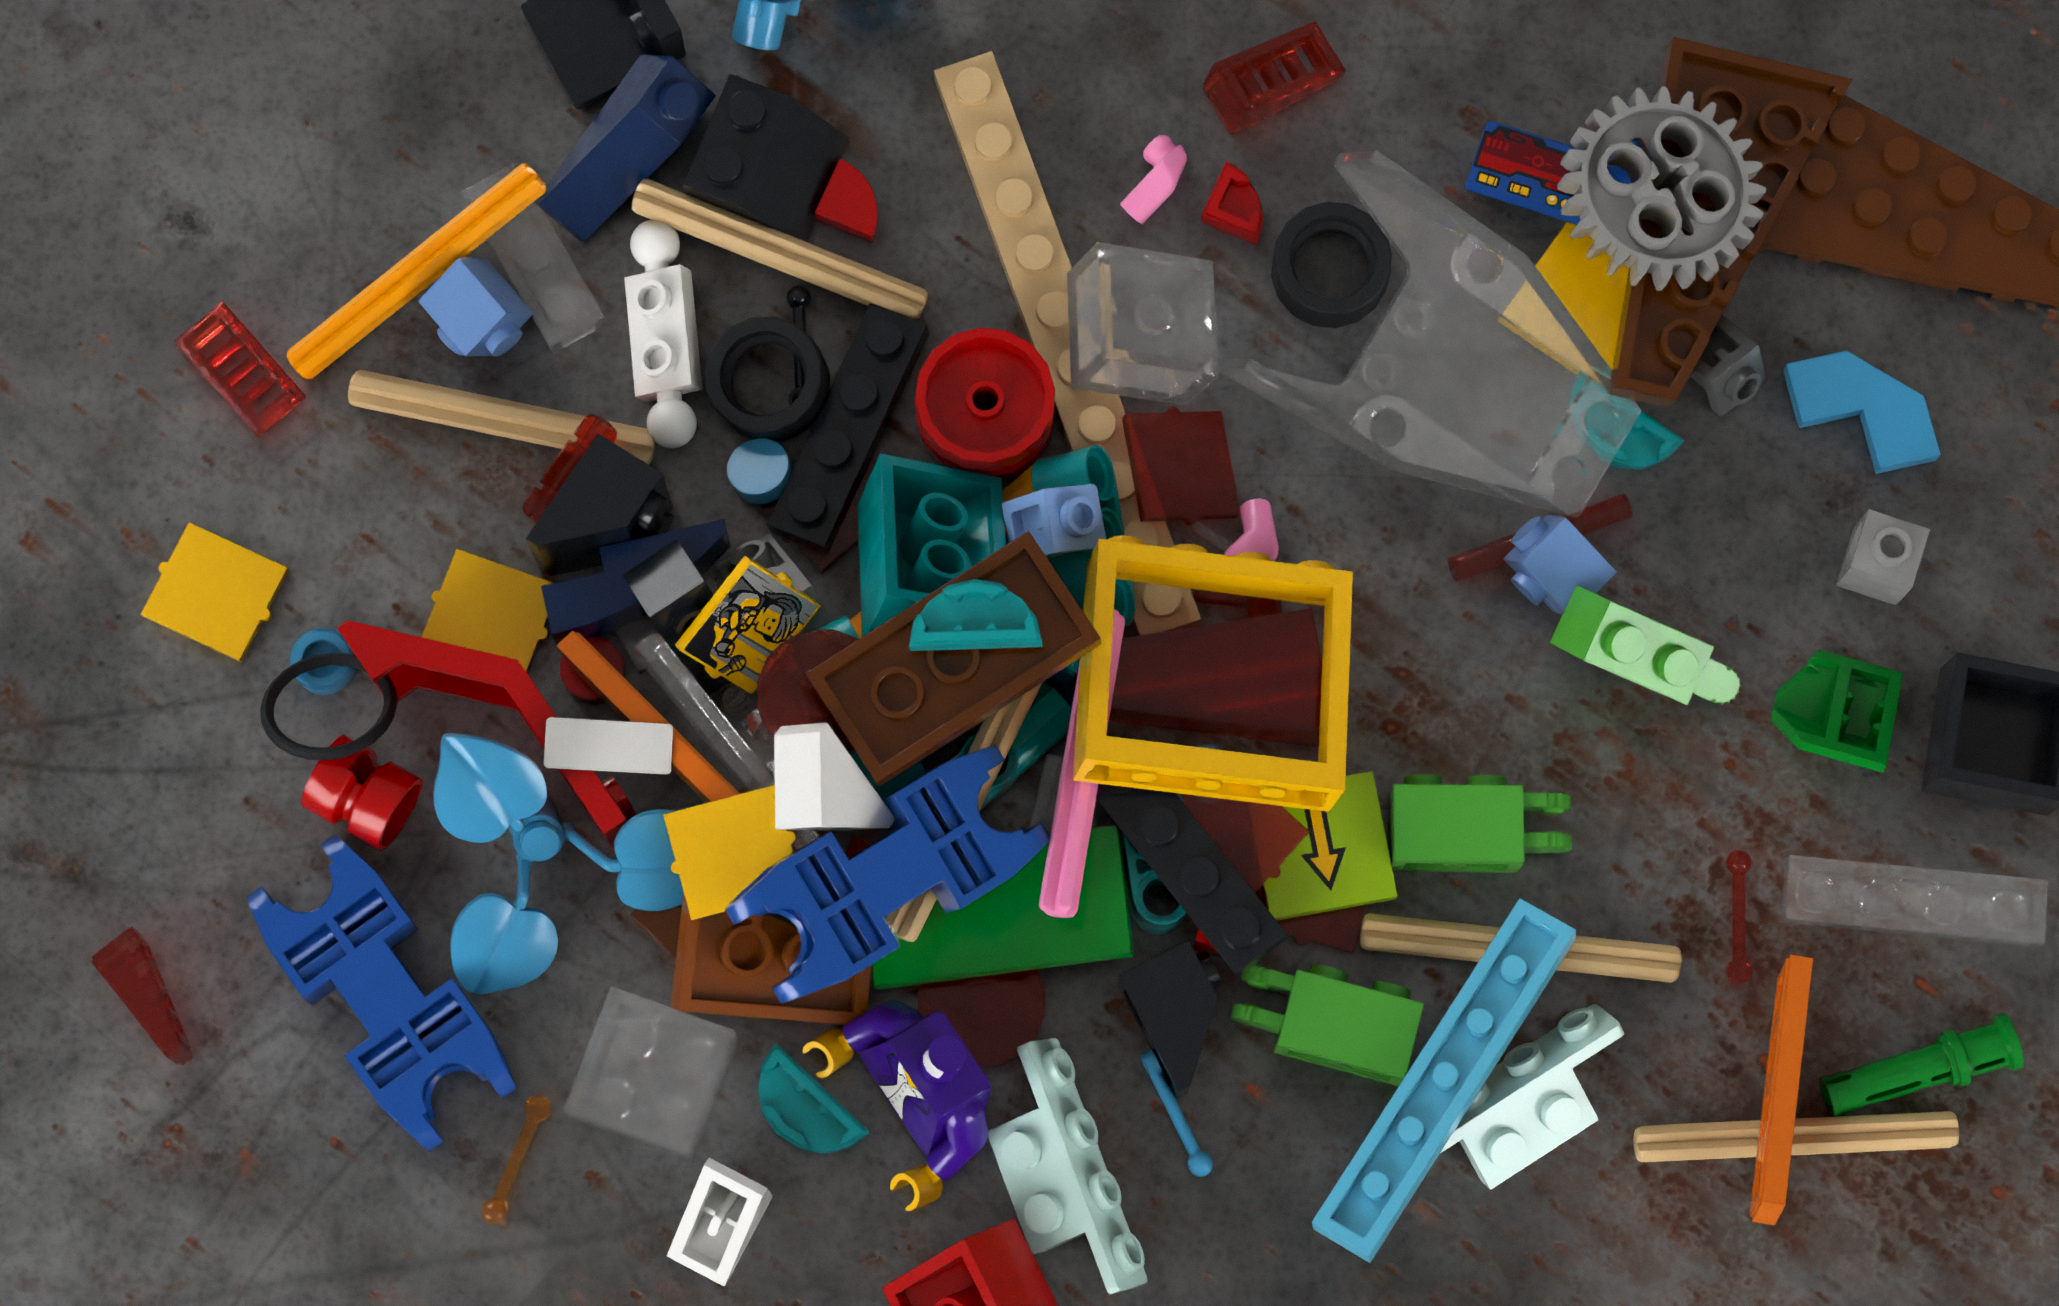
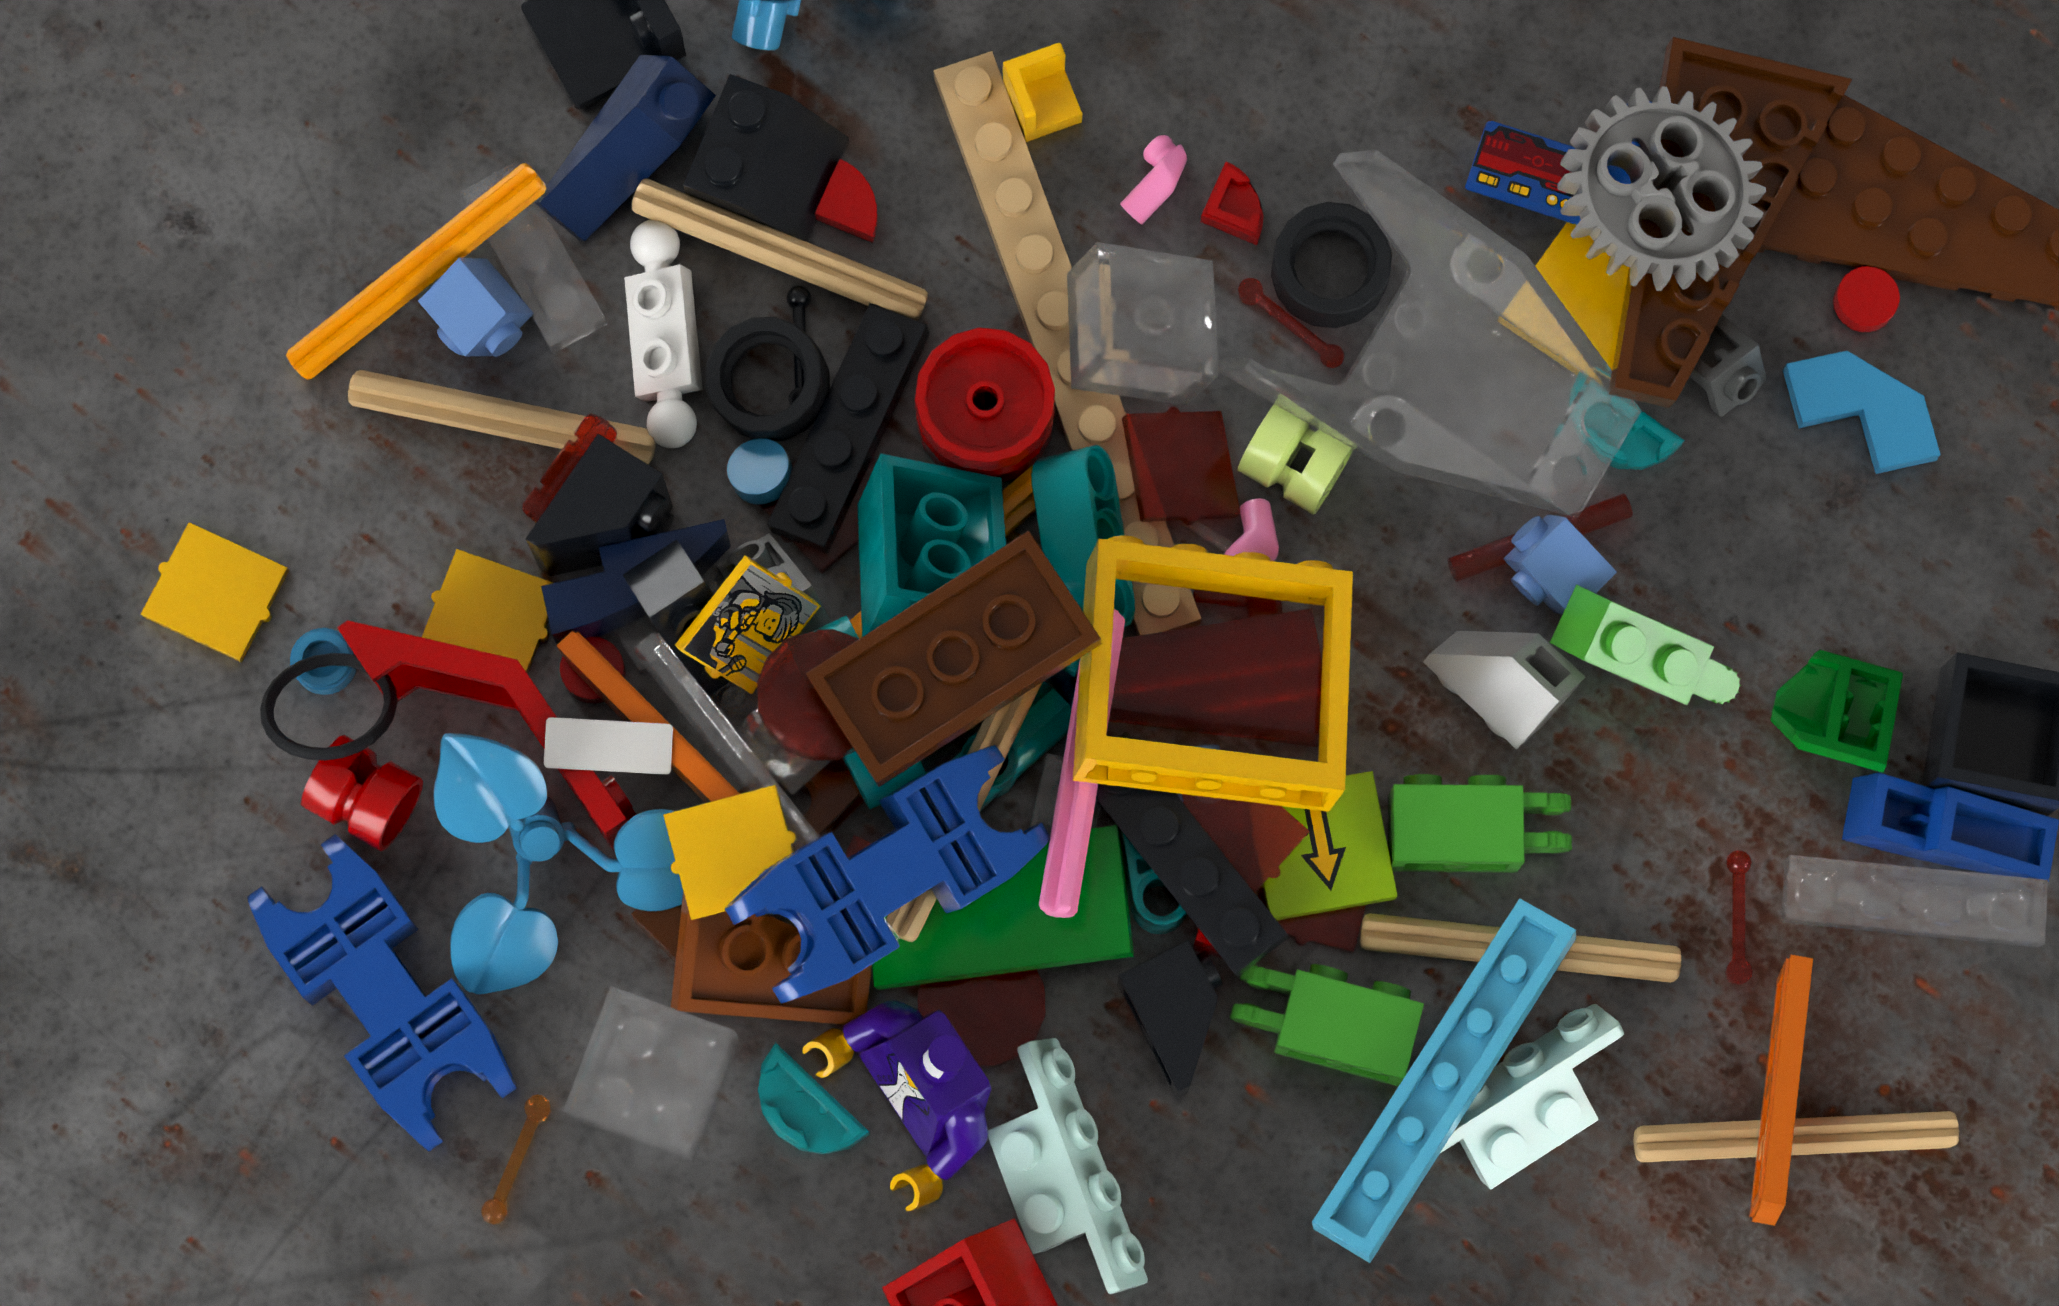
clear red slope [92,927,193,1065] -> none
clear red slope [174,301,306,438] -> none
white slope [667,1158,773,1286] -> none
white slope [774,722,895,831] -> none
teal tile [909,579,1043,651] -> none
light blue bracket [1002,484,1106,559] -> none
dark azure hinge [1140,1050,1213,1177] -> none
clear red slope [1203,21,1346,134] -> none
green pin [1819,1013,2024,1117] -> none
light grey brick [1836,509,1930,605] -> none
none -> yellow panel [1003,43,1083,142]
none -> yellowish green wheel [1237,400,1355,515]
none -> clear red hinge [1238,278,1345,368]
none -> light grey slope [1423,631,1586,749]
none -> red tile [1833,266,1900,332]
none -> blue slope [1842,772,2059,883]

